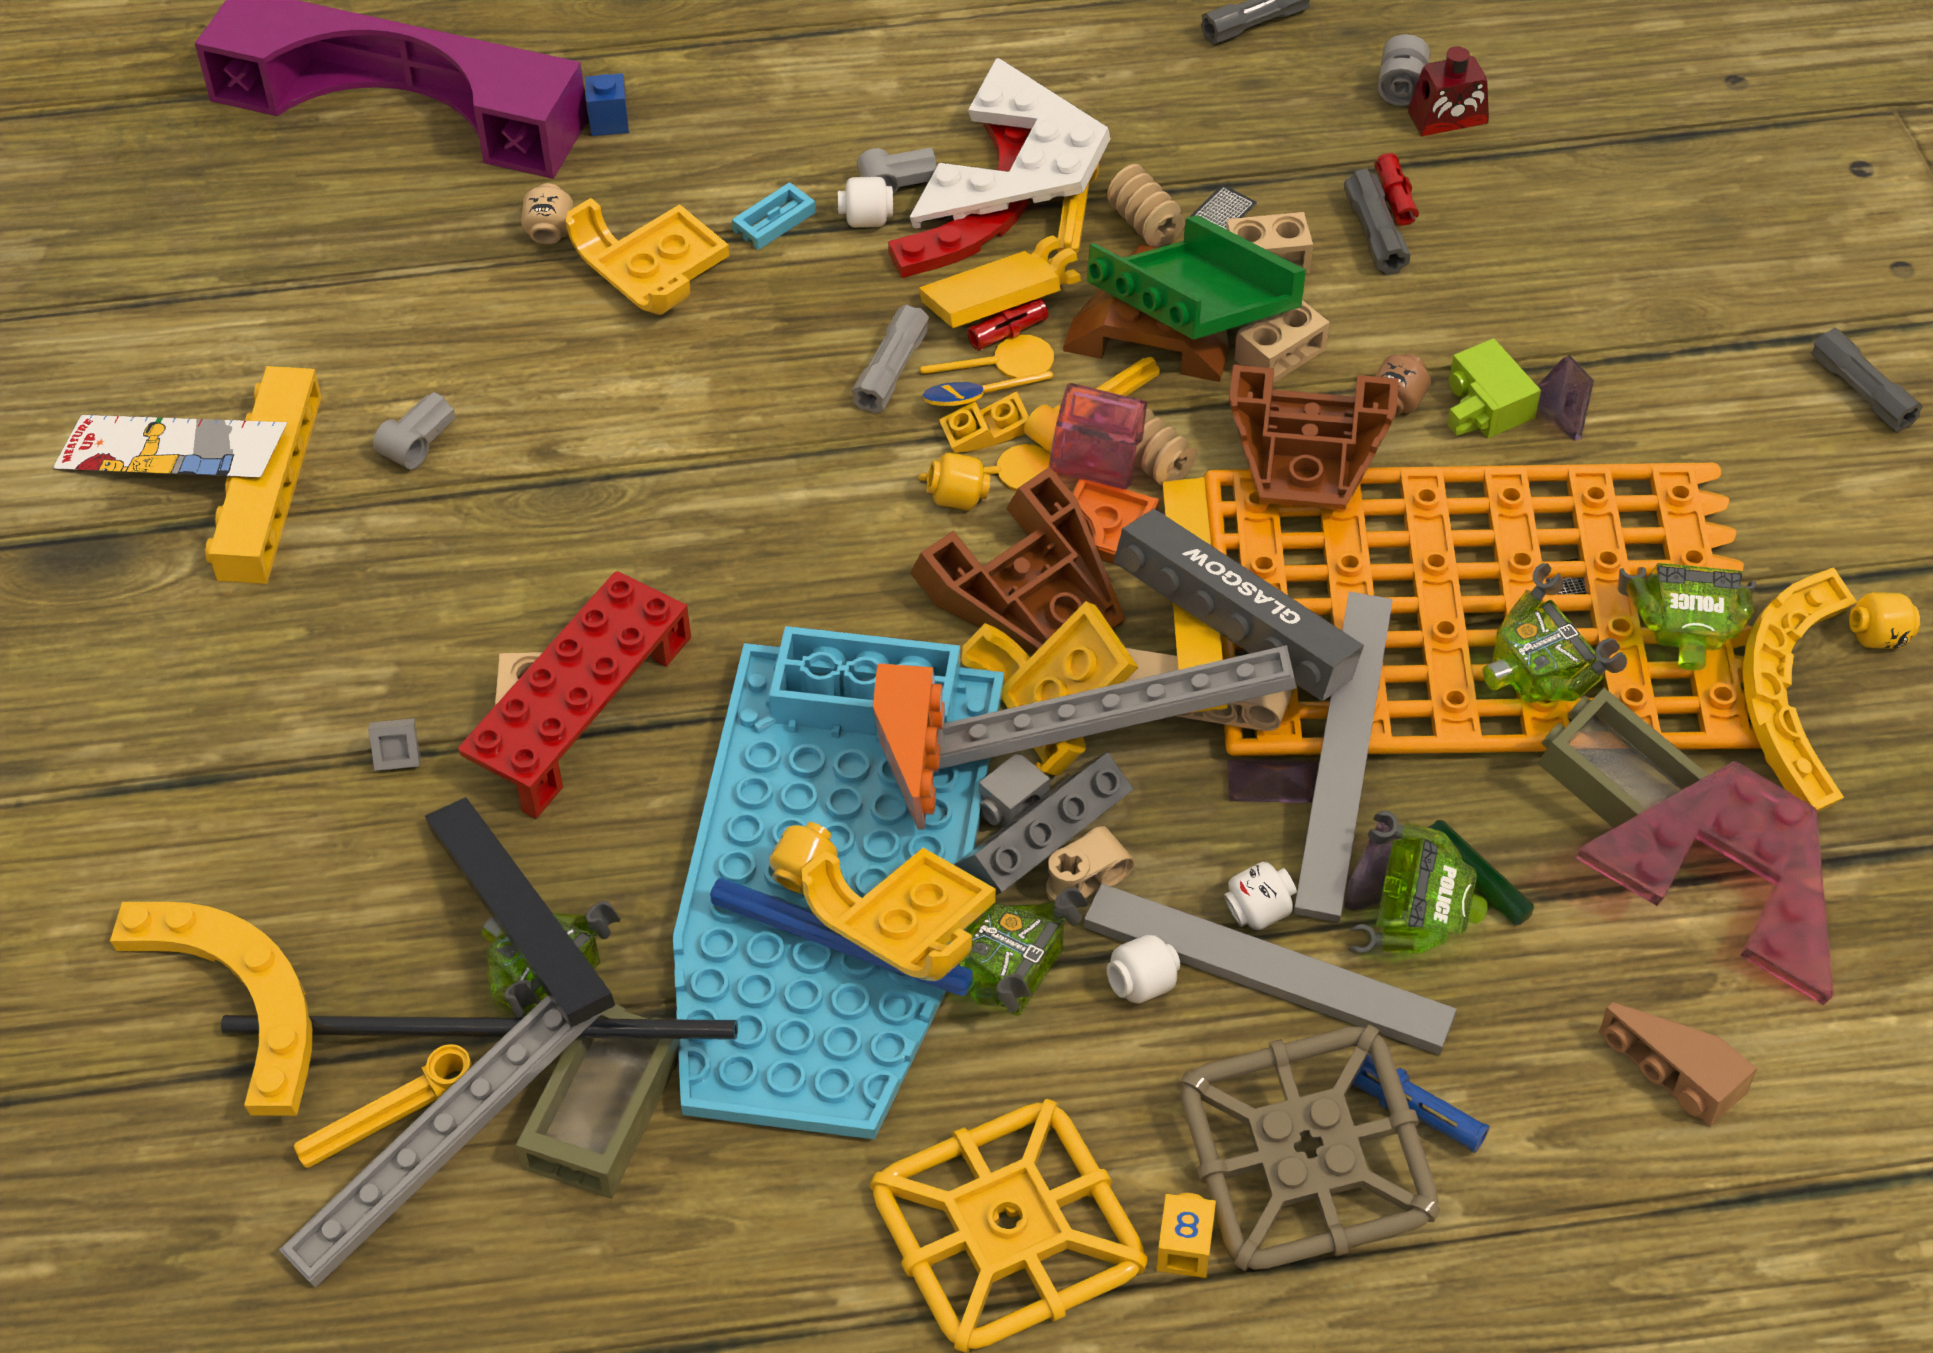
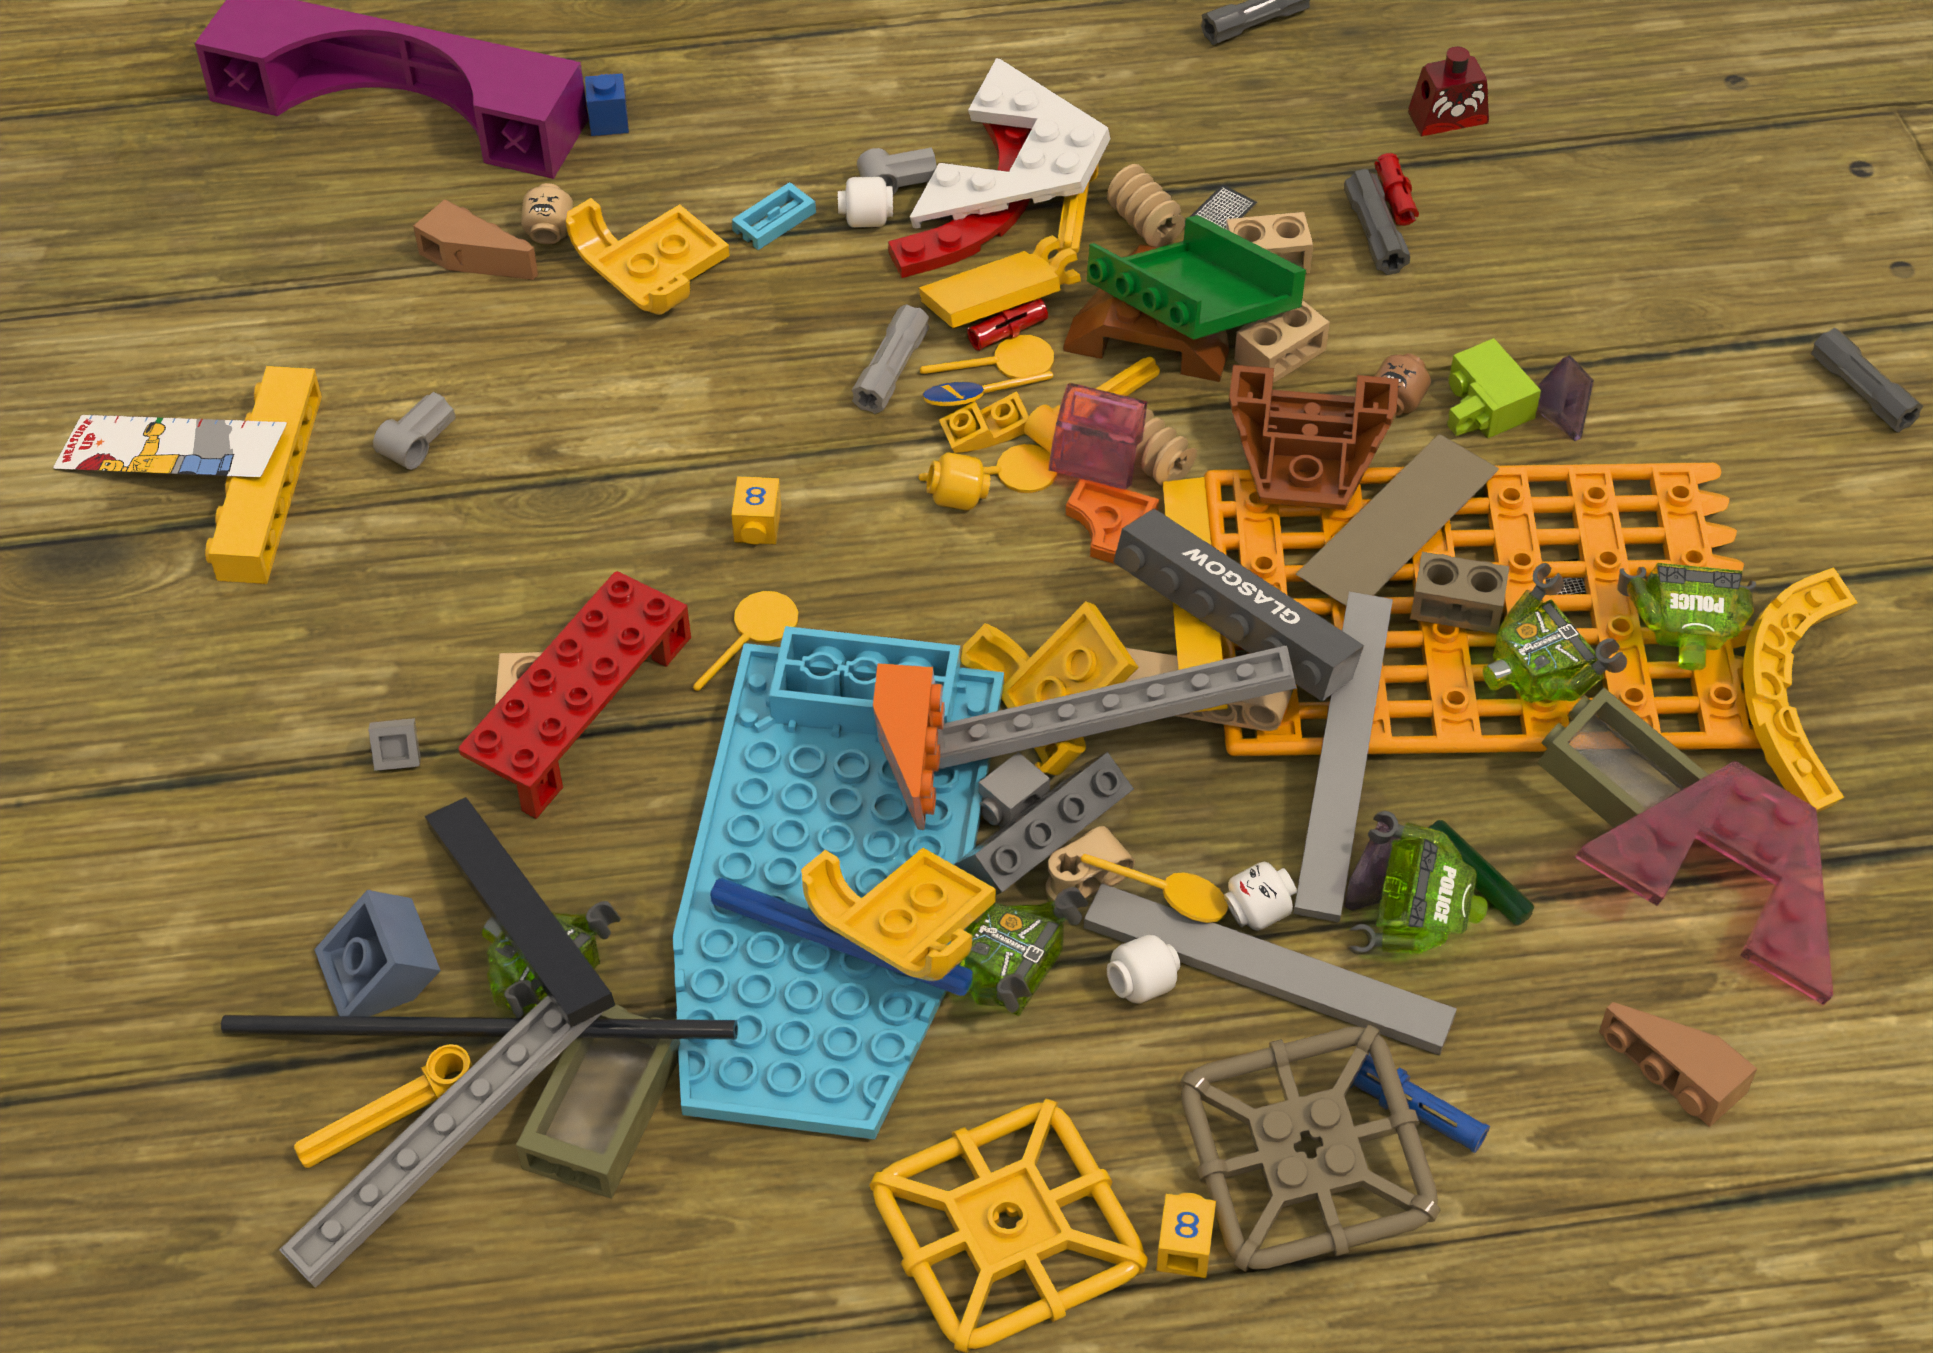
yellow plate [110,902,313,1116] -> none
yellow head [769,822,838,895] -> none
dark orange wedge [910,467,1125,654] -> none
slope [1228,760,1318,803] -> none
light grey wheel [1377,34,1431,106] -> none
yellow head [1849,592,1920,649] -> none
none -> sand blue slope [314,890,441,1016]
none -> medium nougat slope [413,199,538,280]
none -> yellow piece [693,591,798,691]
none -> yellow brick [731,476,781,544]
none -> yellow piece [1081,854,1229,923]
none -> dark tan sticker [1296,434,1499,606]
none -> dark tan brick [1410,552,1510,634]

